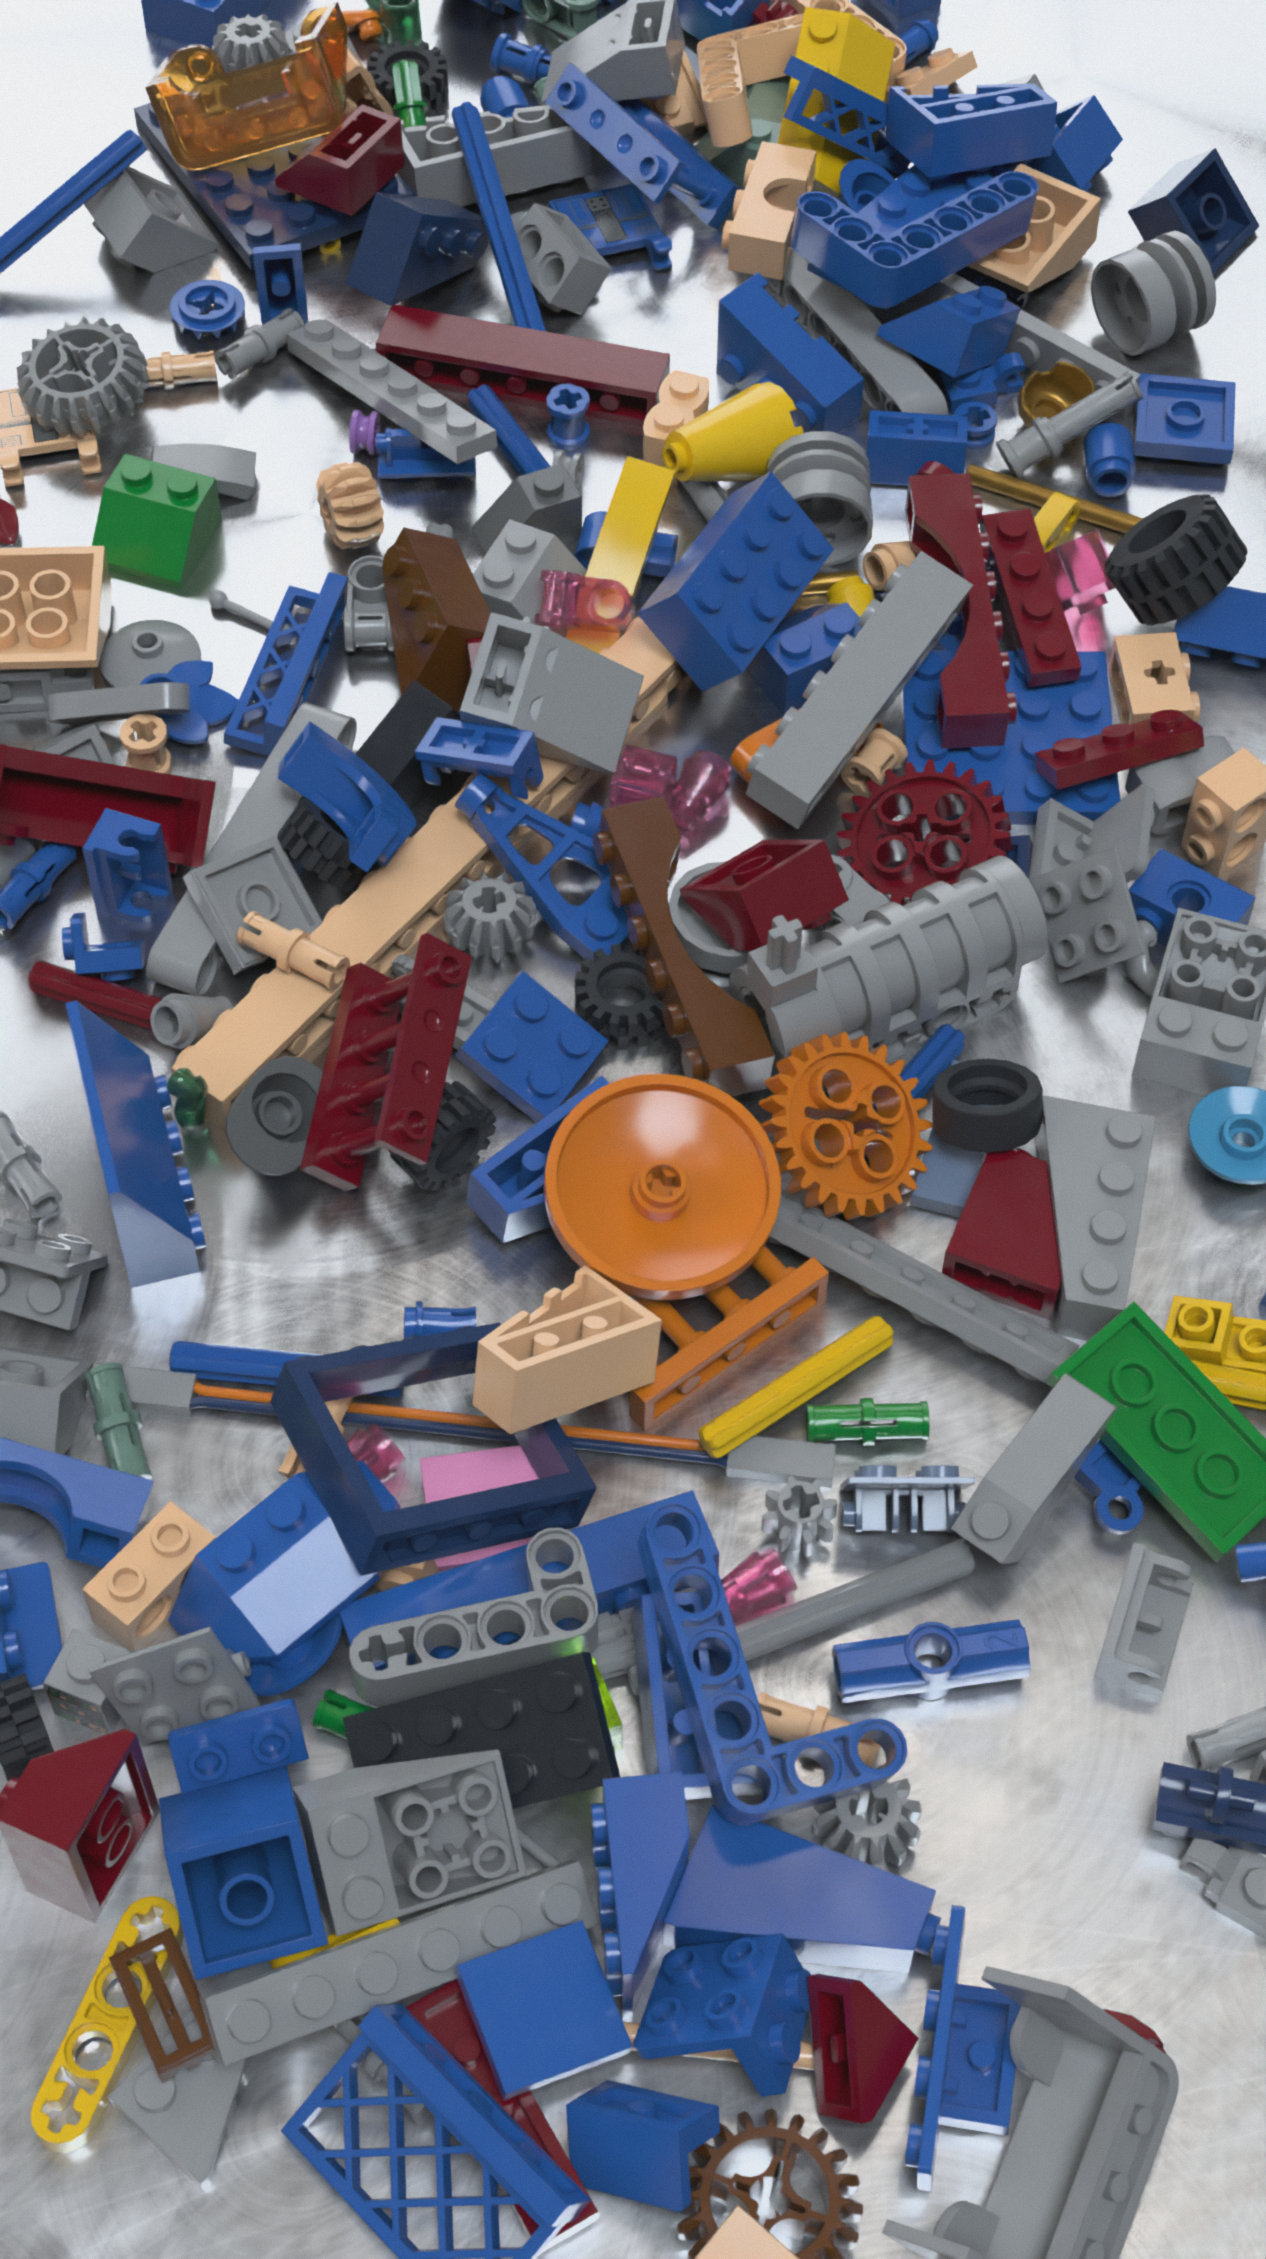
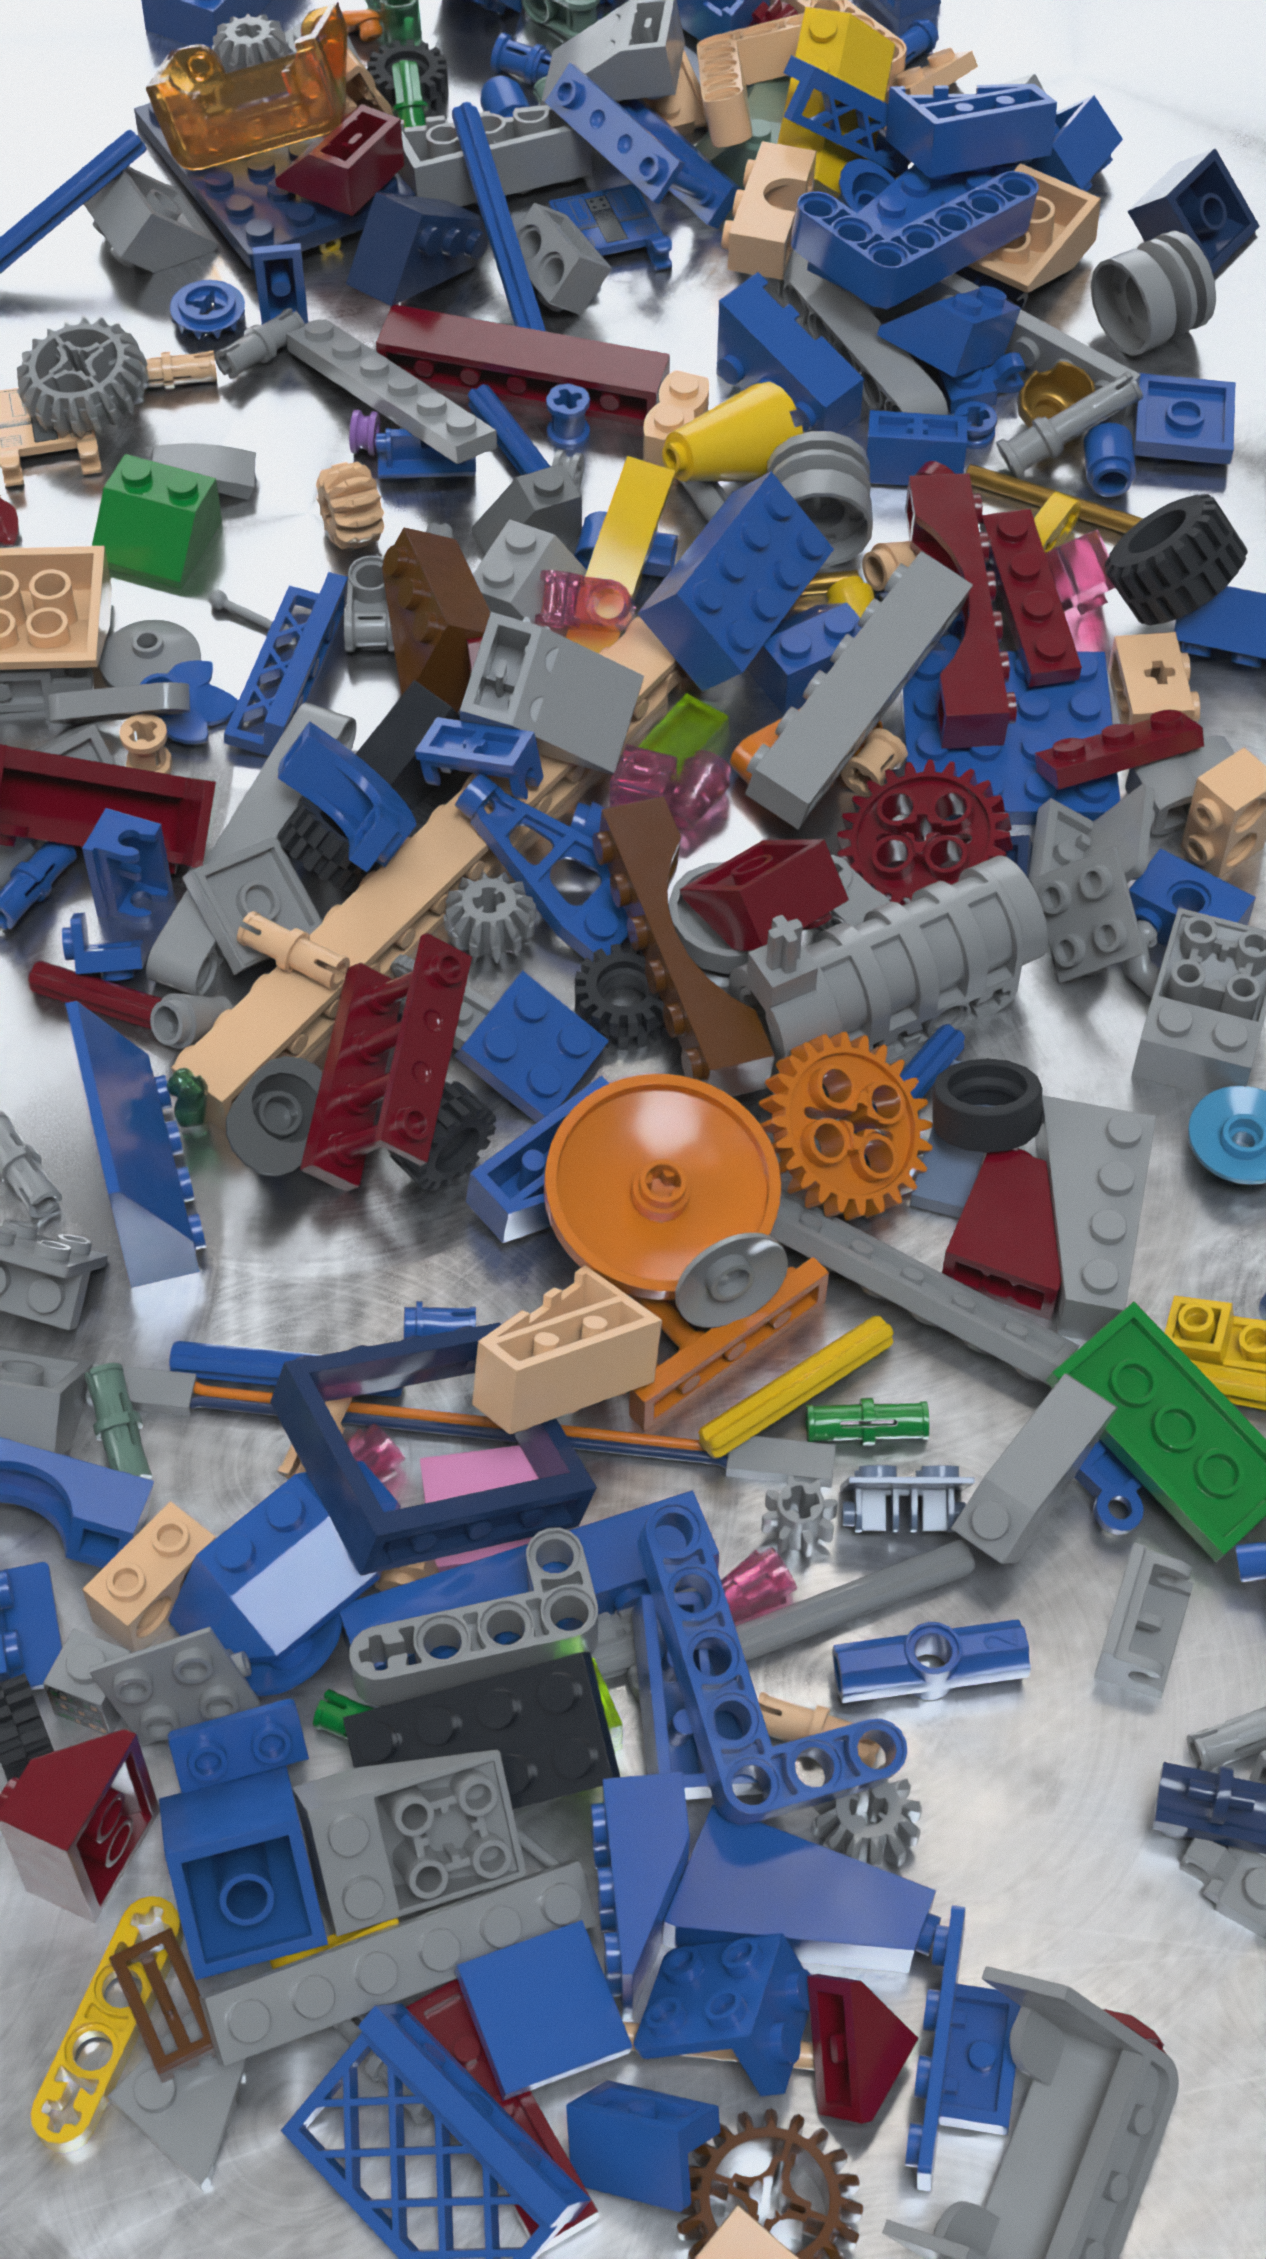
none -> clear neon green tile [627,693,729,793]
none -> light grey dish [675,1233,788,1328]

